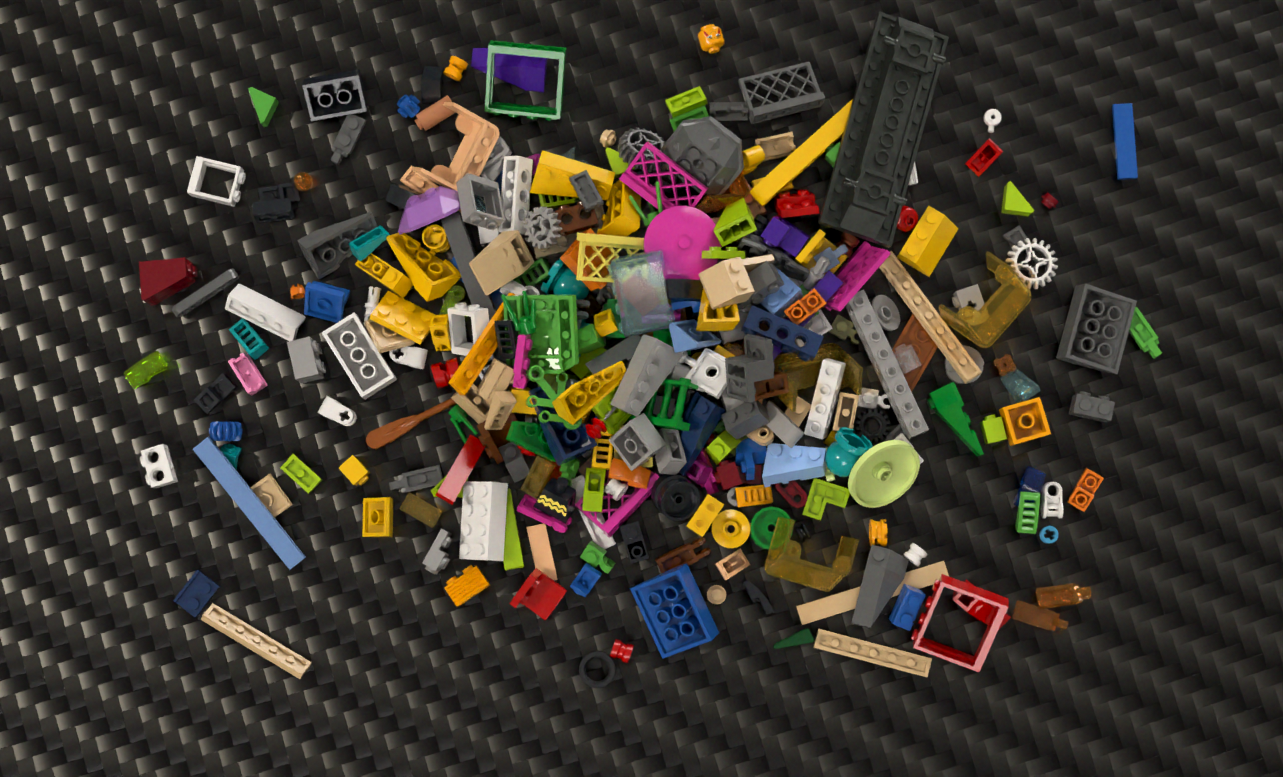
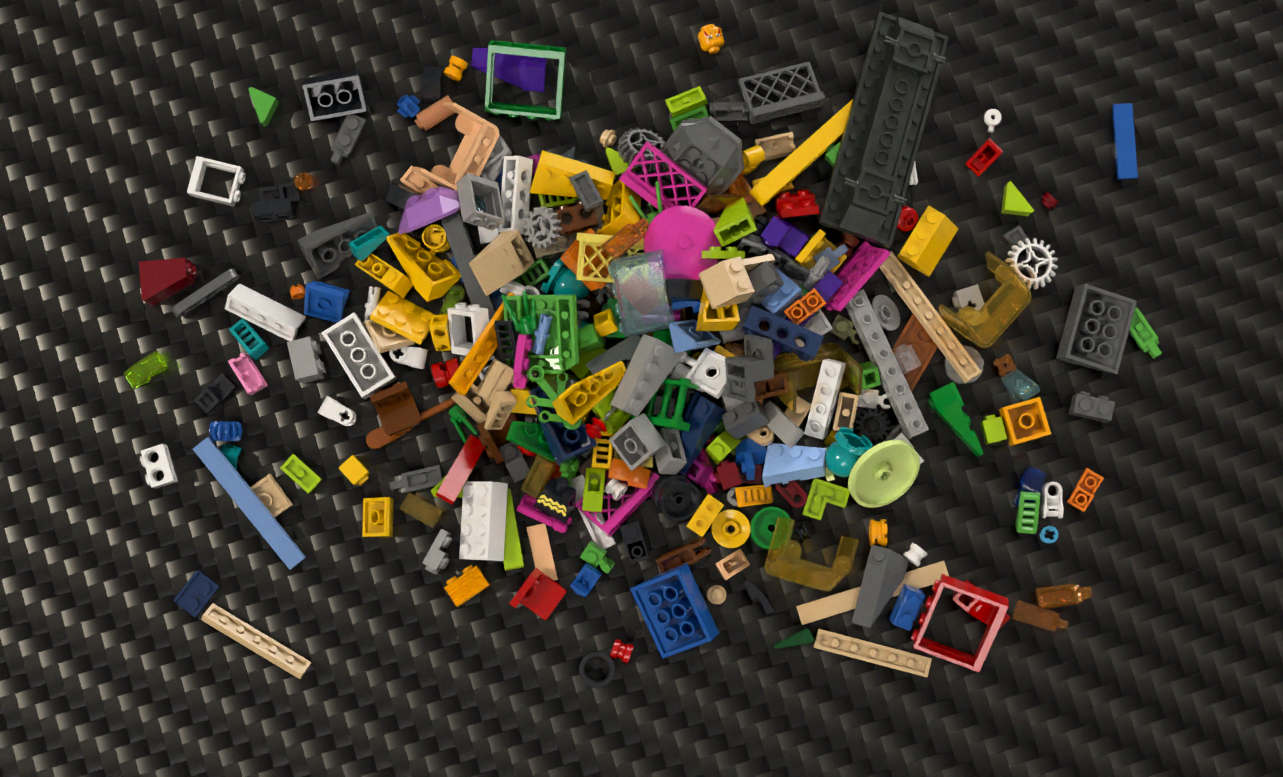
none -> reddish brown bracket [370,381,422,436]
none -> medium blue pin [532,314,553,355]
none -> clear orange hinge [602,218,649,259]
none -> bright green brick [851,361,881,390]

